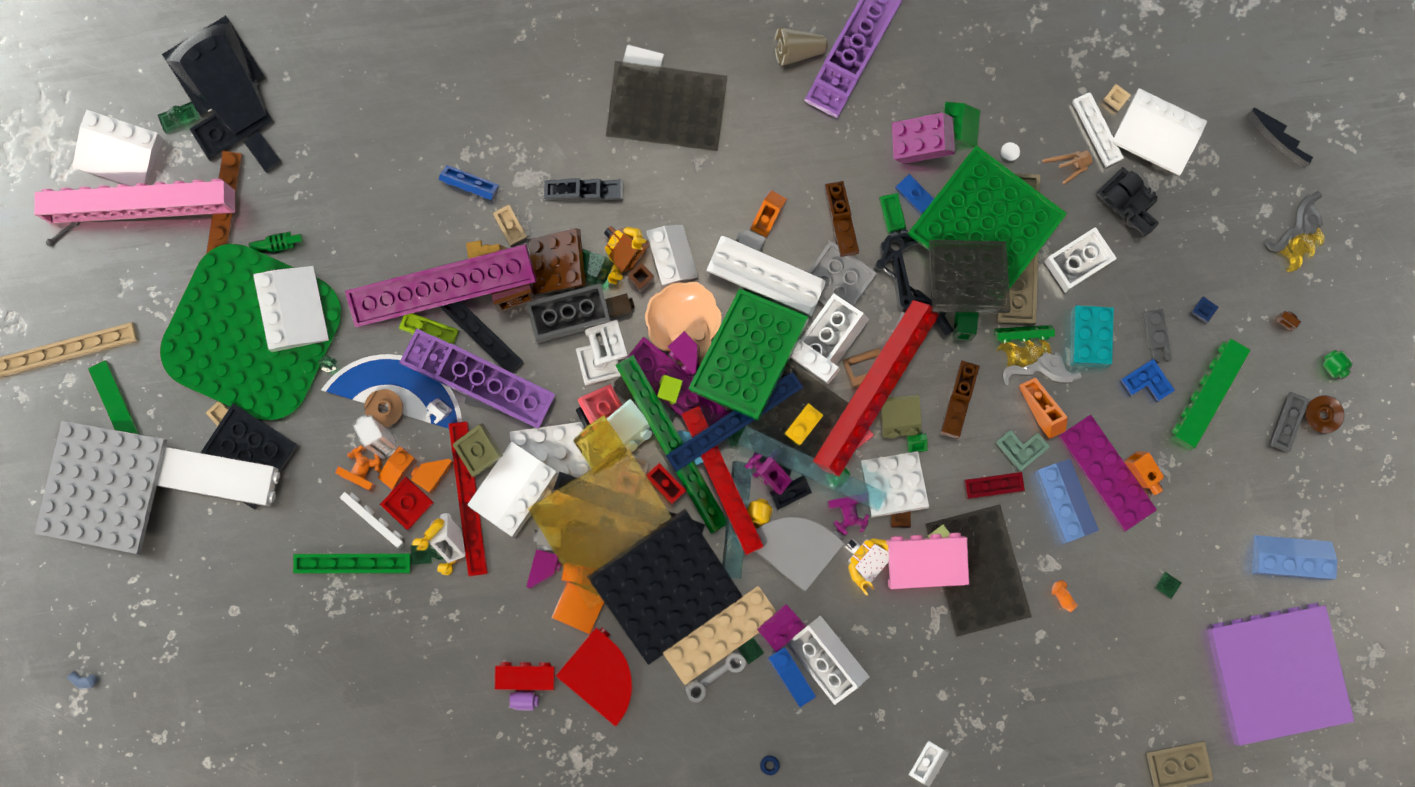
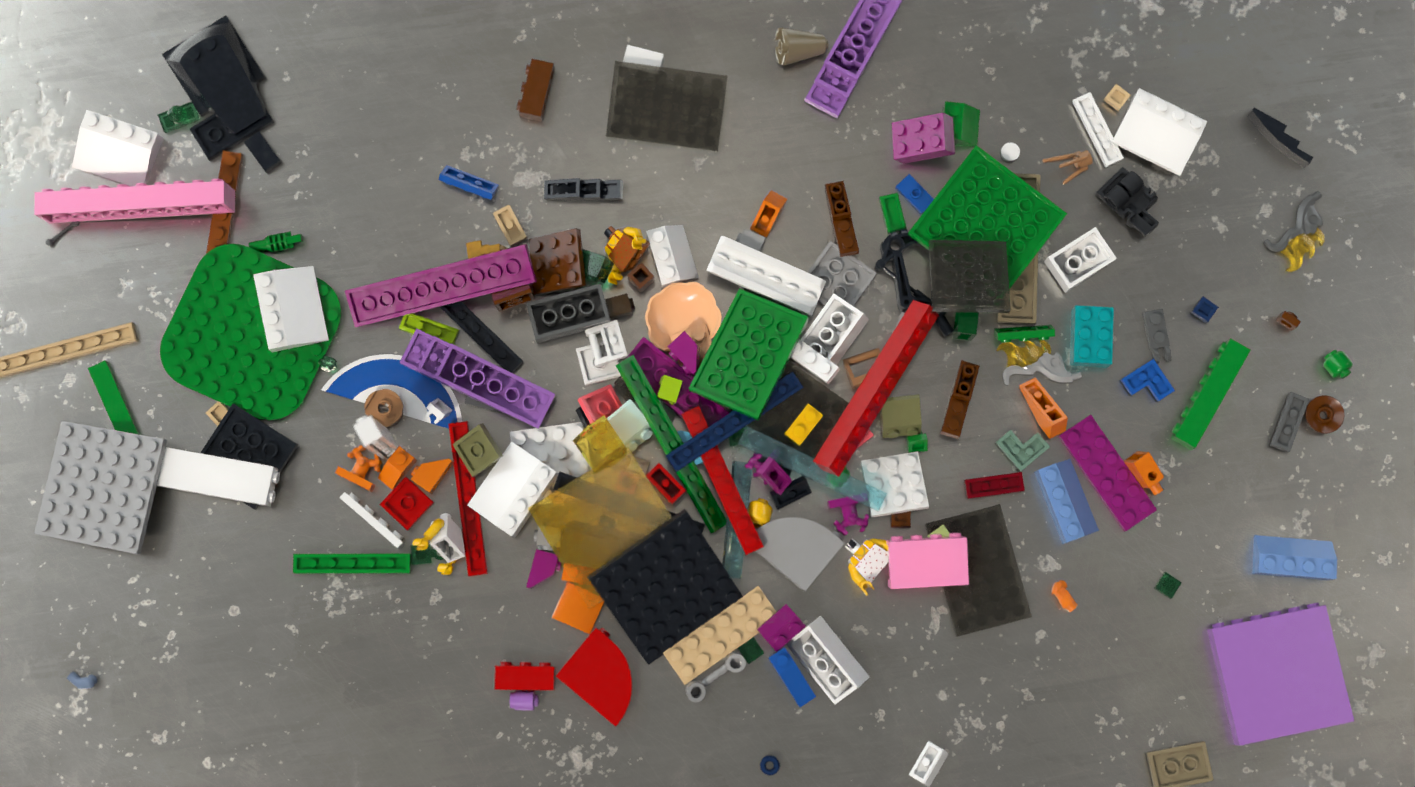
none -> reddish brown brick [517,59,555,122]

